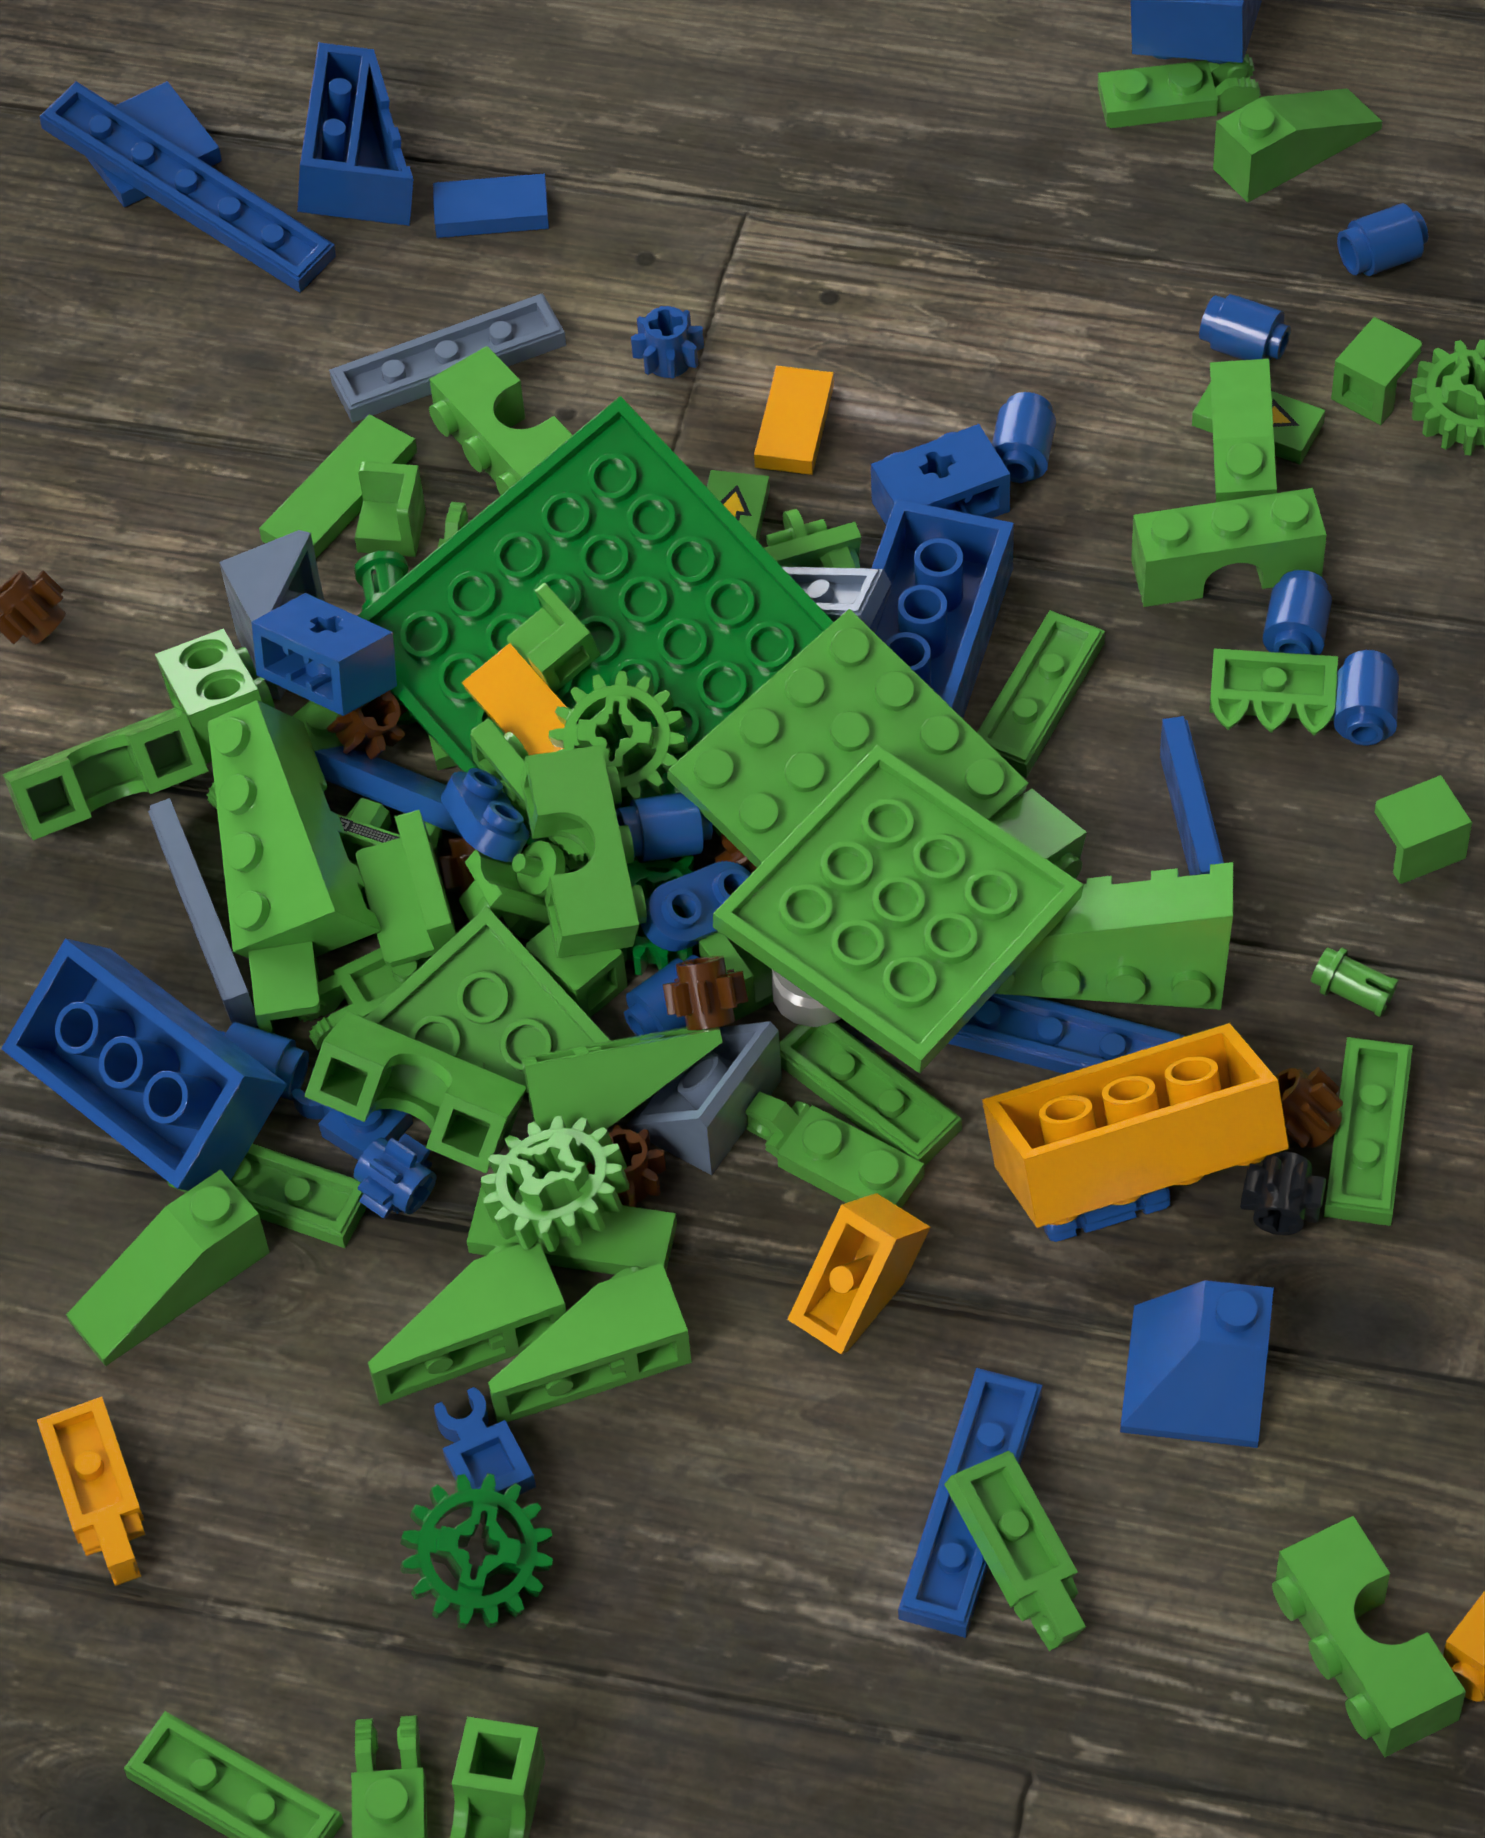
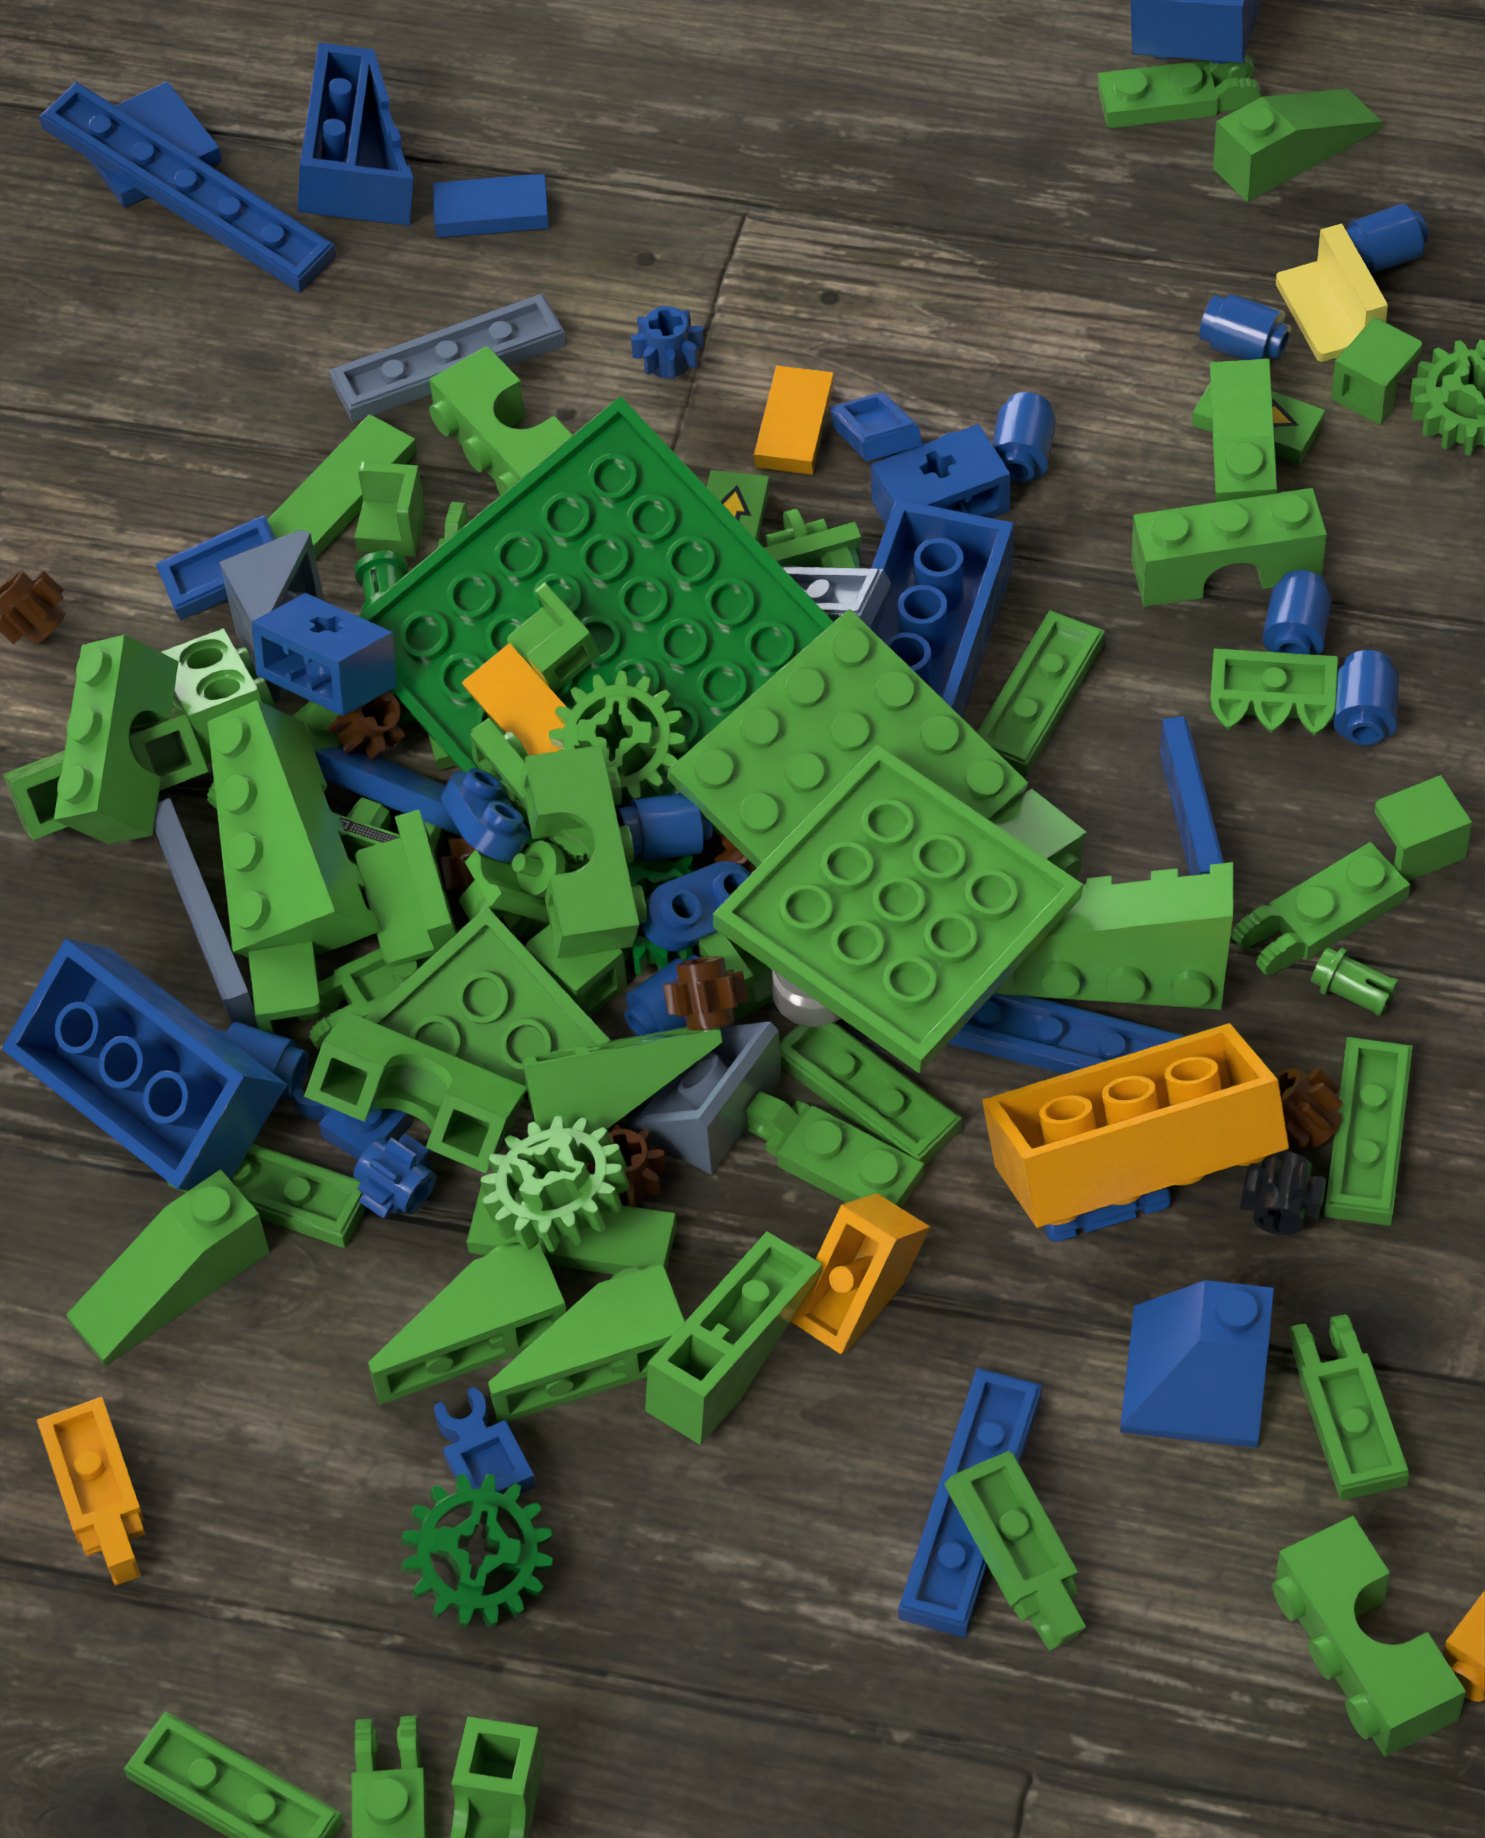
none -> bright green arch [54,634,179,845]
none -> blue tile [155,515,276,620]
none -> bright green slope [645,1231,823,1445]
none -> blue tile [830,392,923,462]
none -> bright green hinge [1231,842,1410,976]
none -> light yellow panel [1276,224,1388,362]
none -> bright green hinge [1289,1314,1409,1501]

